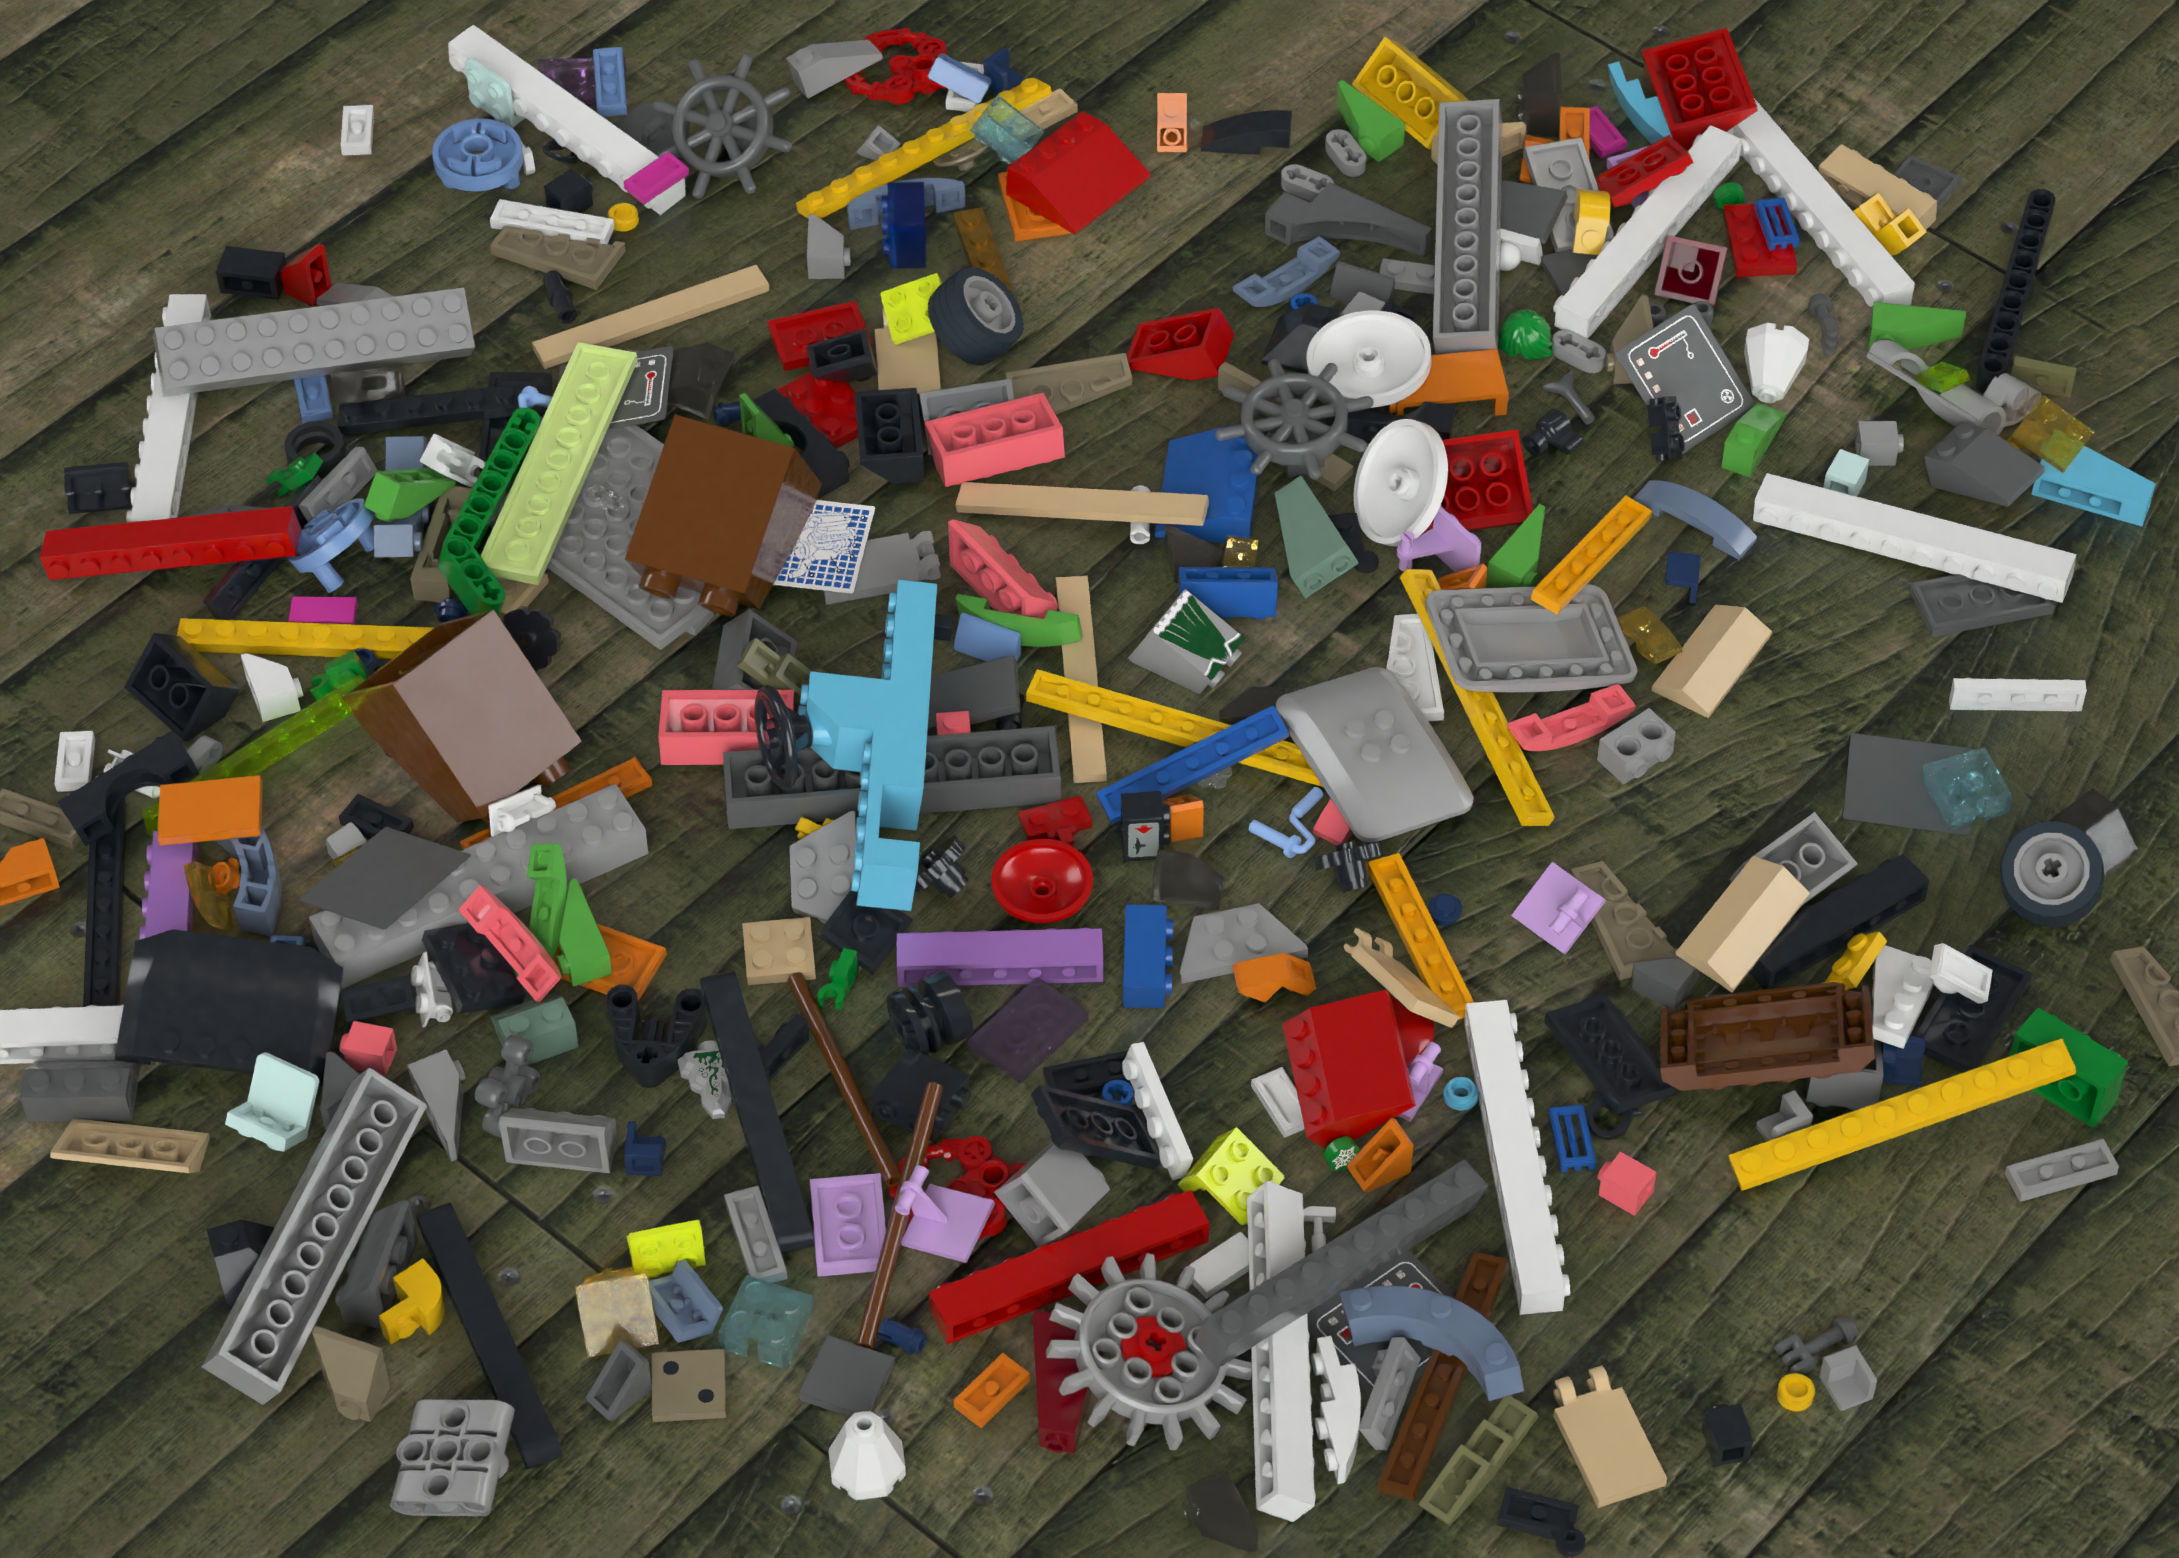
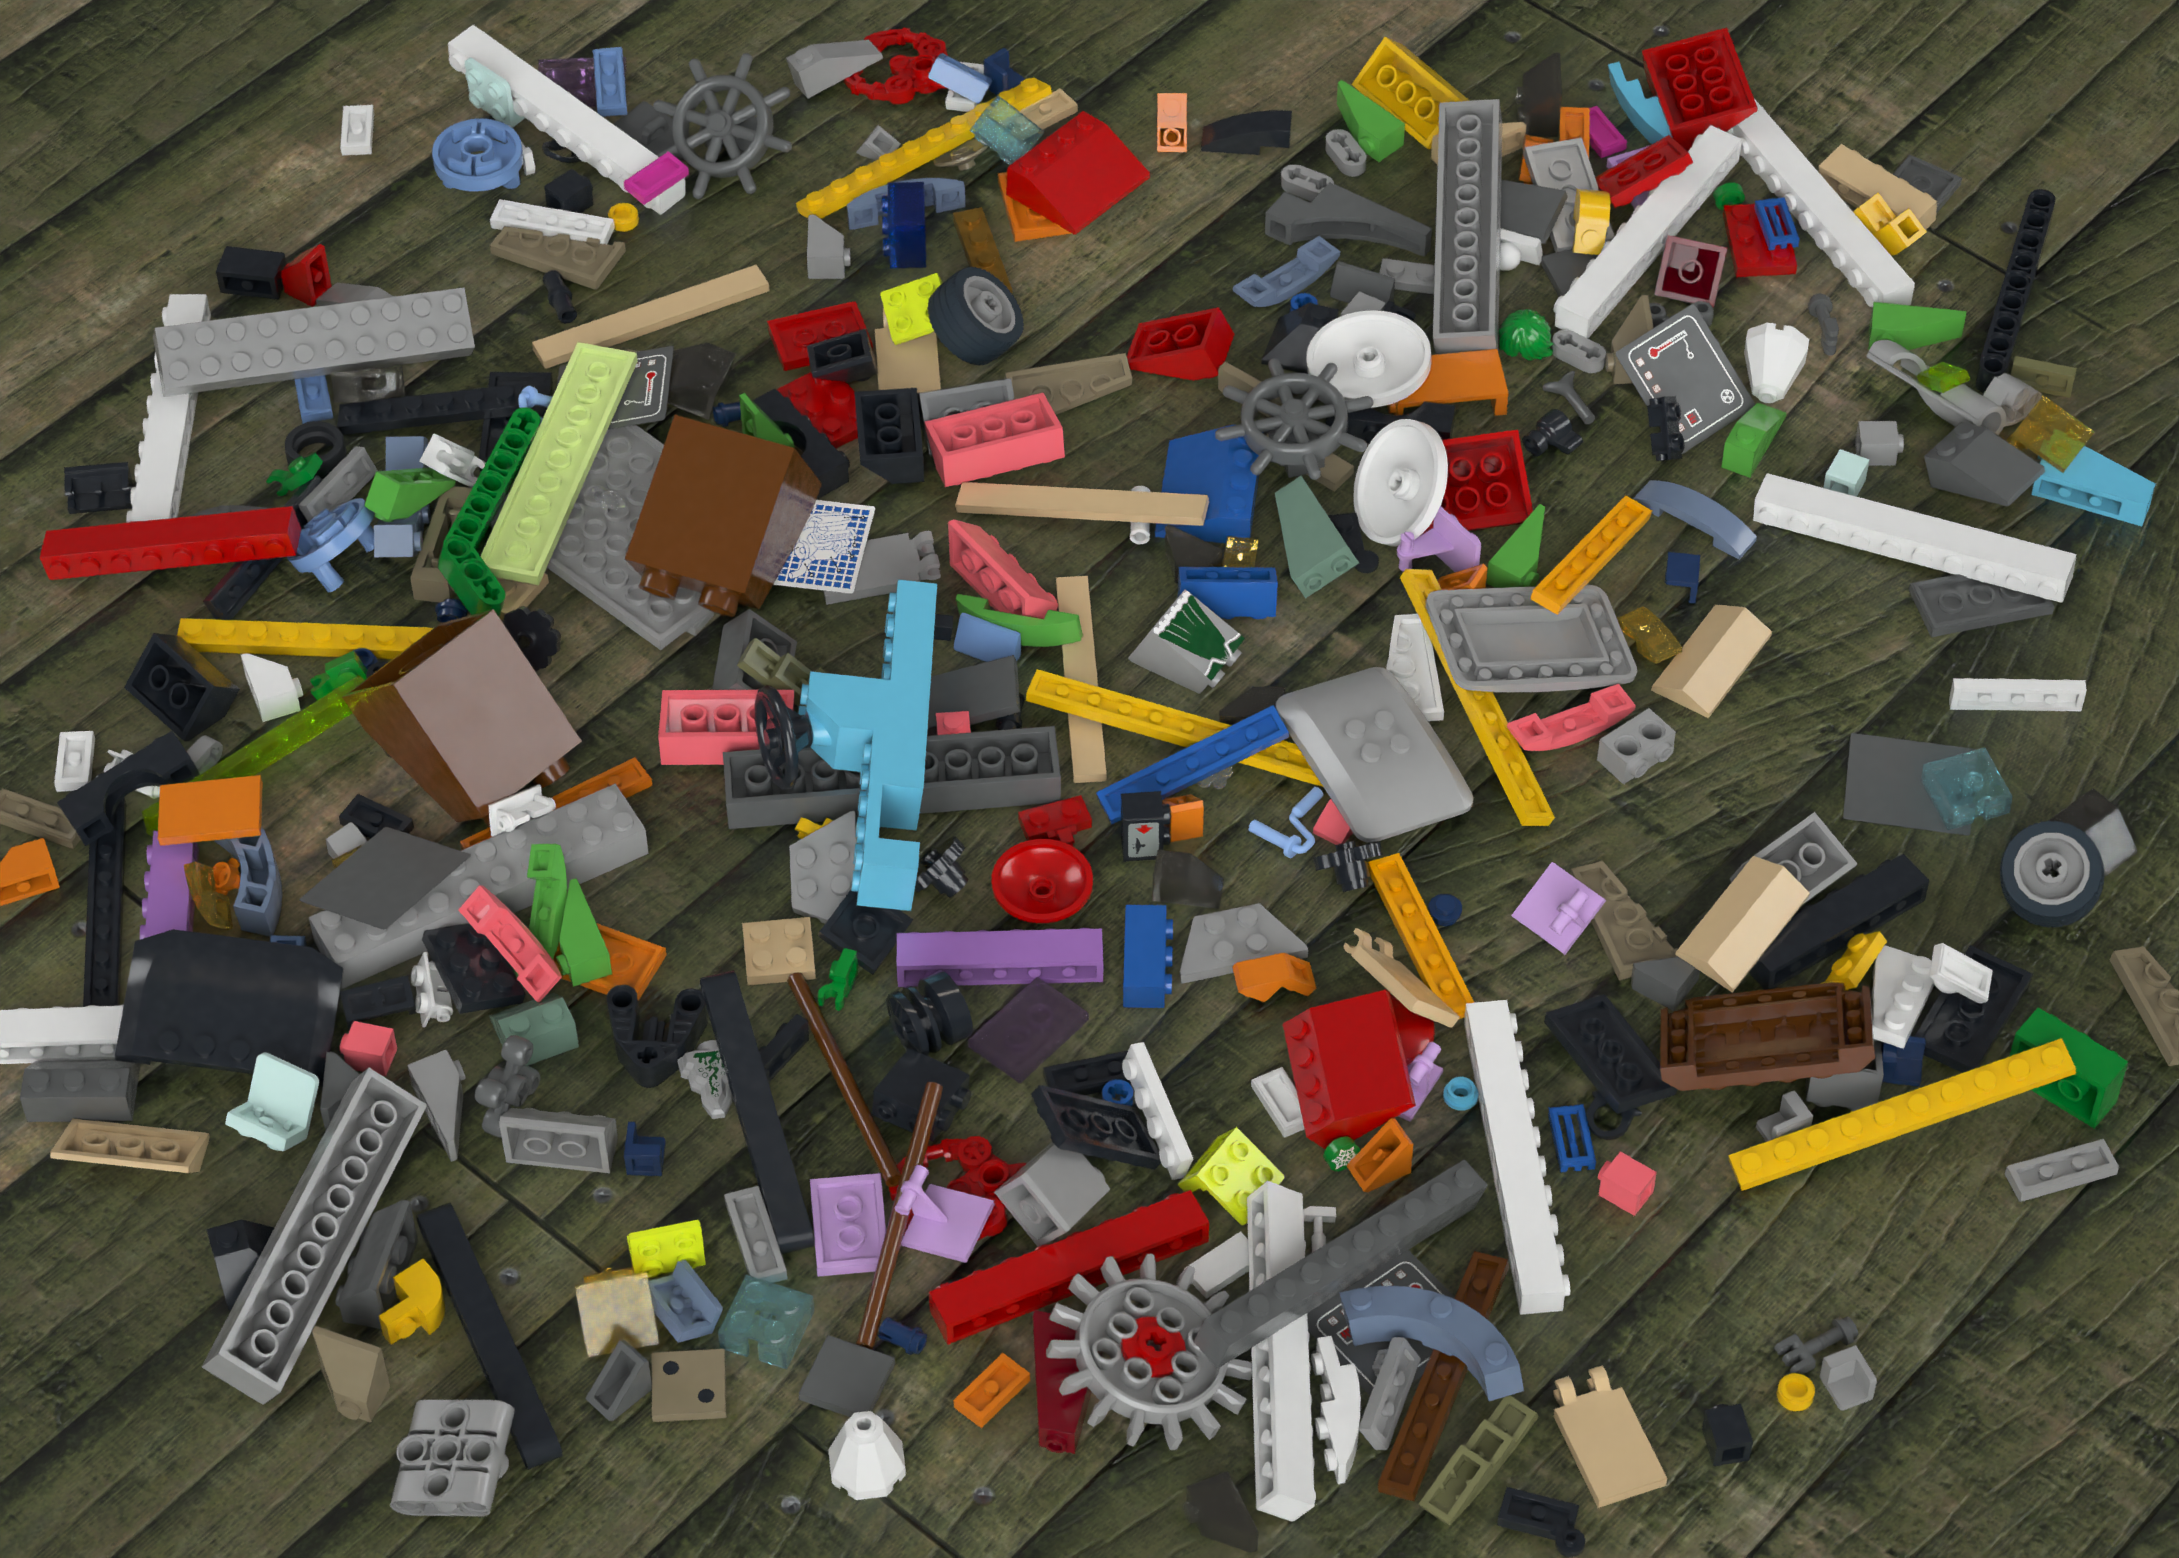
dark pink tile [288,597,358,625] -> none

